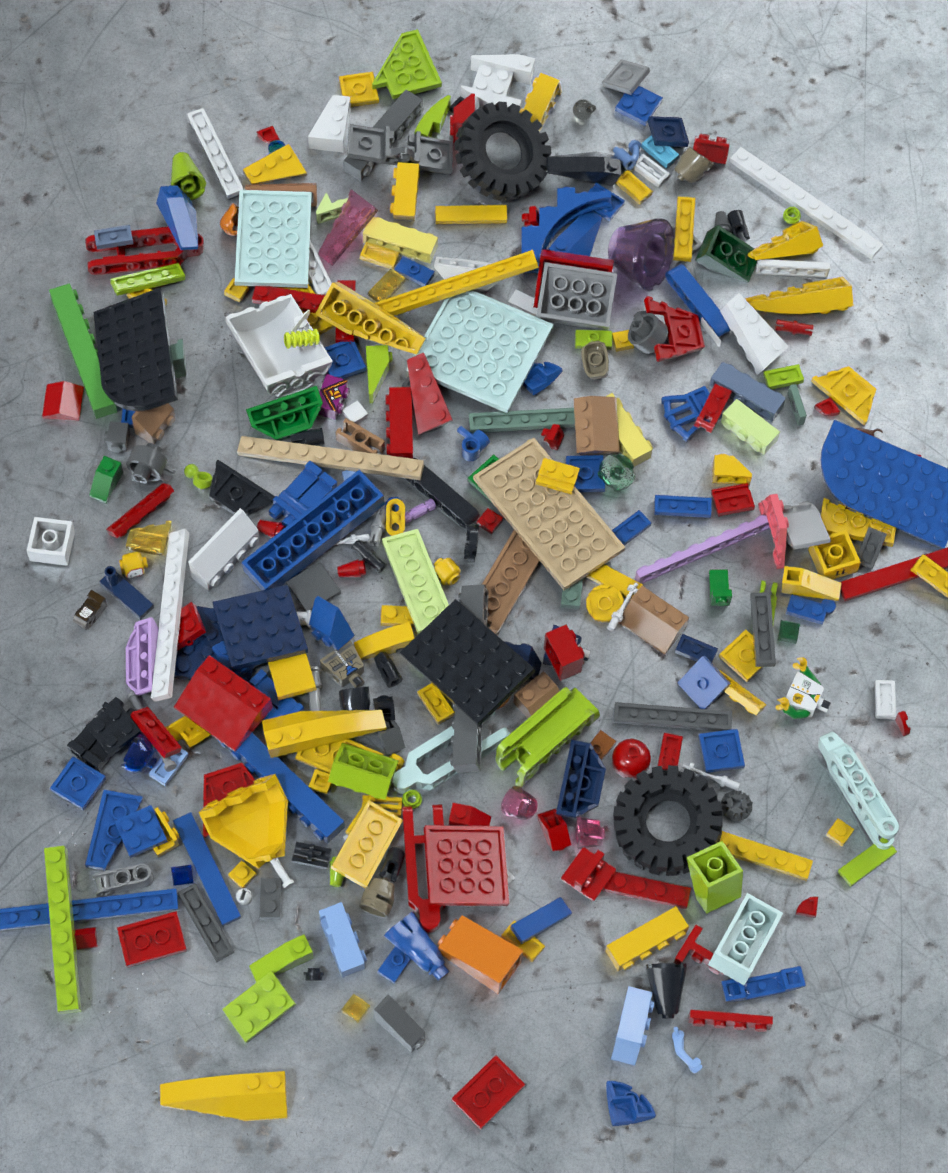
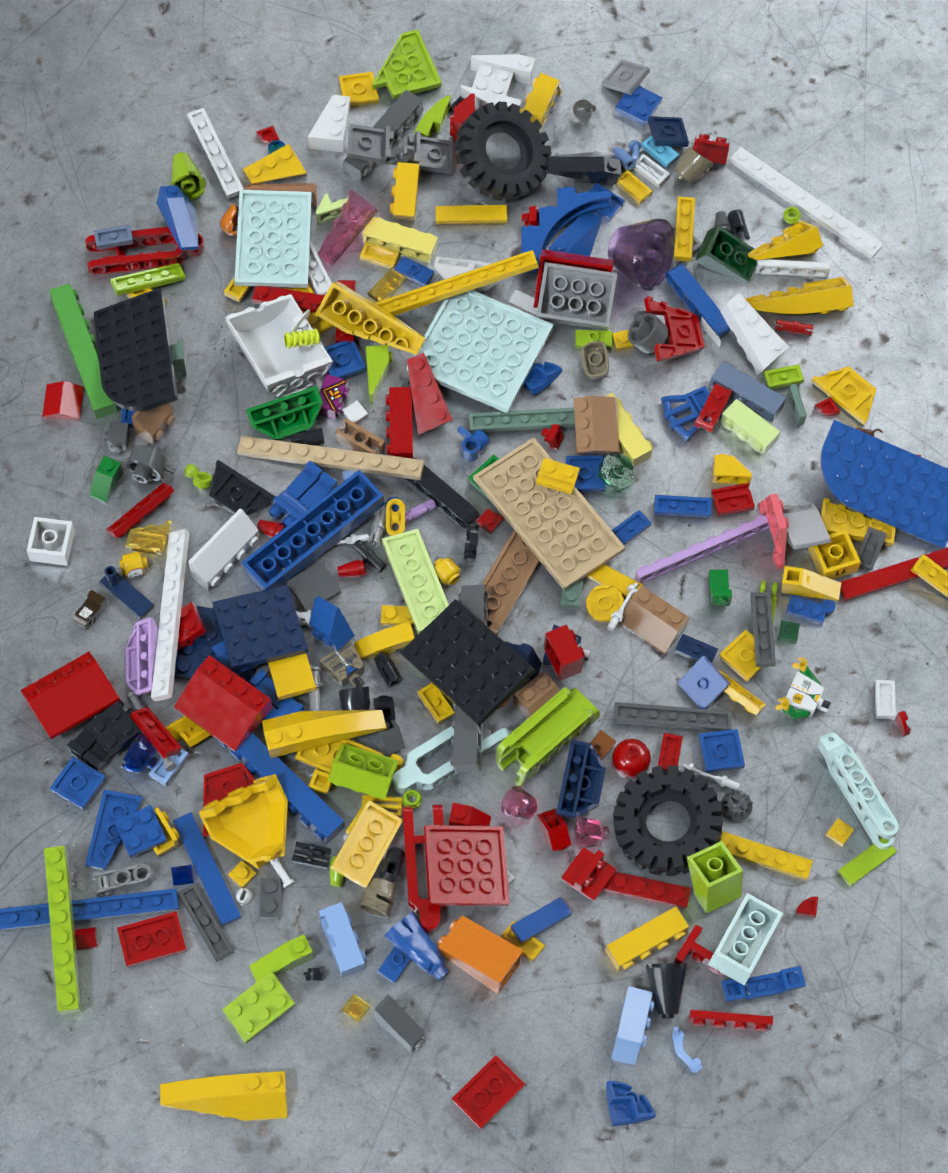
none -> red slope [20,651,120,740]

